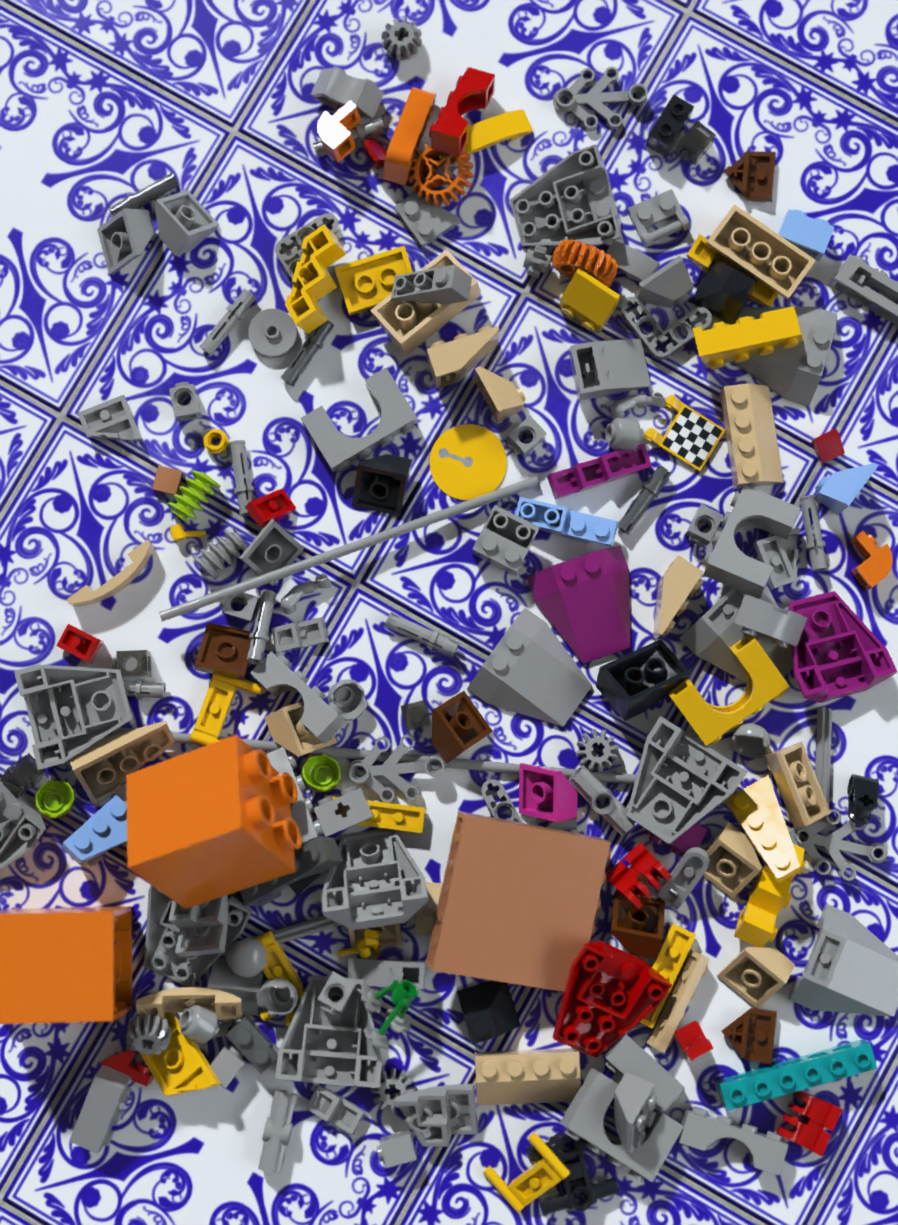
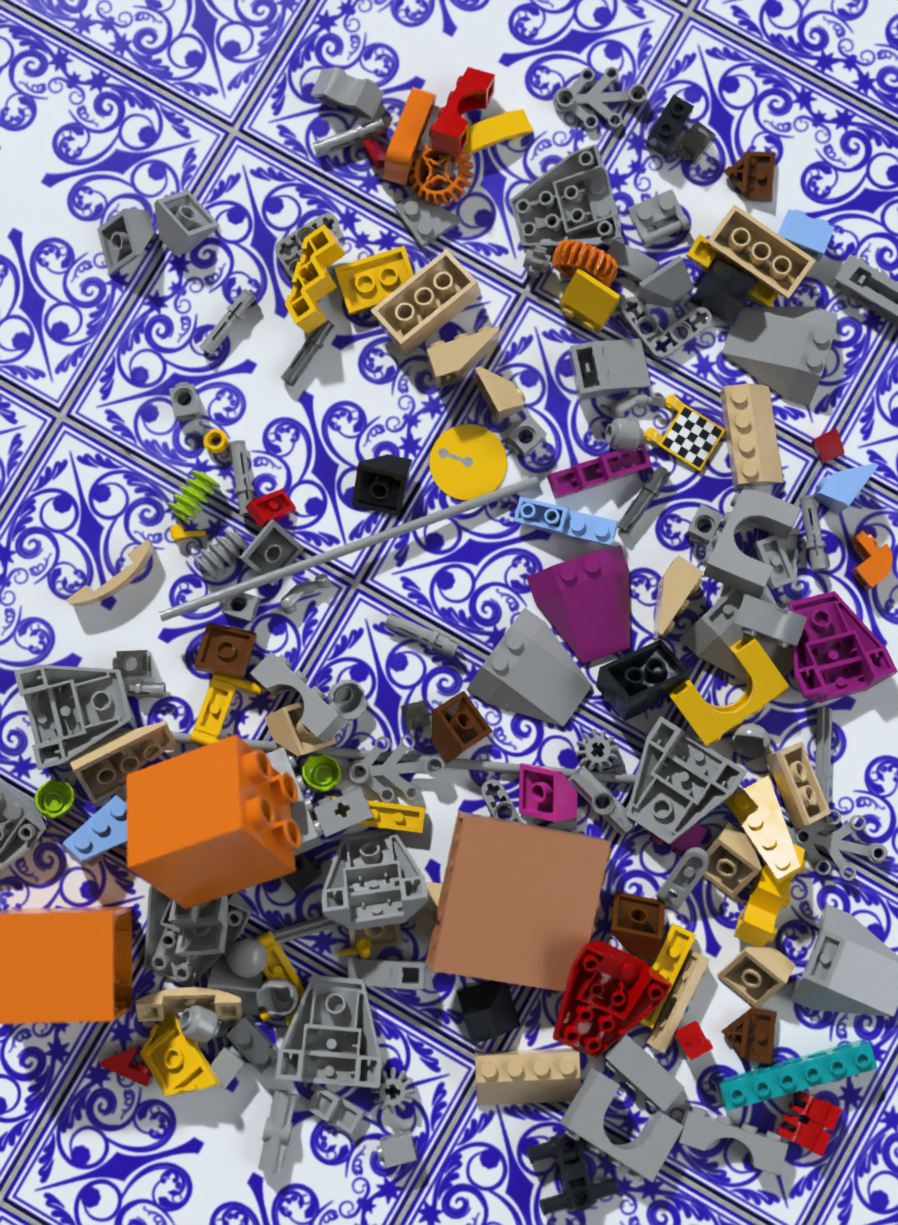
clear smoke brick [0,753,46,799] -> none
red slope [56,624,103,664] -> none
light grey brick [69,1065,131,1154] -> none
light grey wing [77,394,142,441] -> none
dark grey pin [108,172,180,217] -> none
light grey gear [126,1013,171,1057] -> none
nougat tile [152,465,183,495] -> none
dark grey arch [240,836,343,907] -> none
light grey pin [246,590,277,665] -> none
light grey plate [248,309,297,358] -> none
light grey slope [271,617,329,653] -> none
light grey arch [301,368,418,473] -> none
brick [317,101,361,163] -> none
light grey brick [318,971,356,1015] -> none
plant [361,980,418,1049] -> none
yellow hand [364,930,381,956] -> none
light grey gear [381,17,422,61] -> none
light grey slope [391,265,472,304] -> none
light grey slope [394,1084,479,1147] -> none
light grey slope [472,505,540,576] -> none
yellow plate [483,1132,570,1213] -> none
red legs [606,842,673,910] -> none
light grey slope [613,1072,657,1155] -> none
yellow wedge [693,306,804,369] -> none
black piece [847,774,879,825] -> none

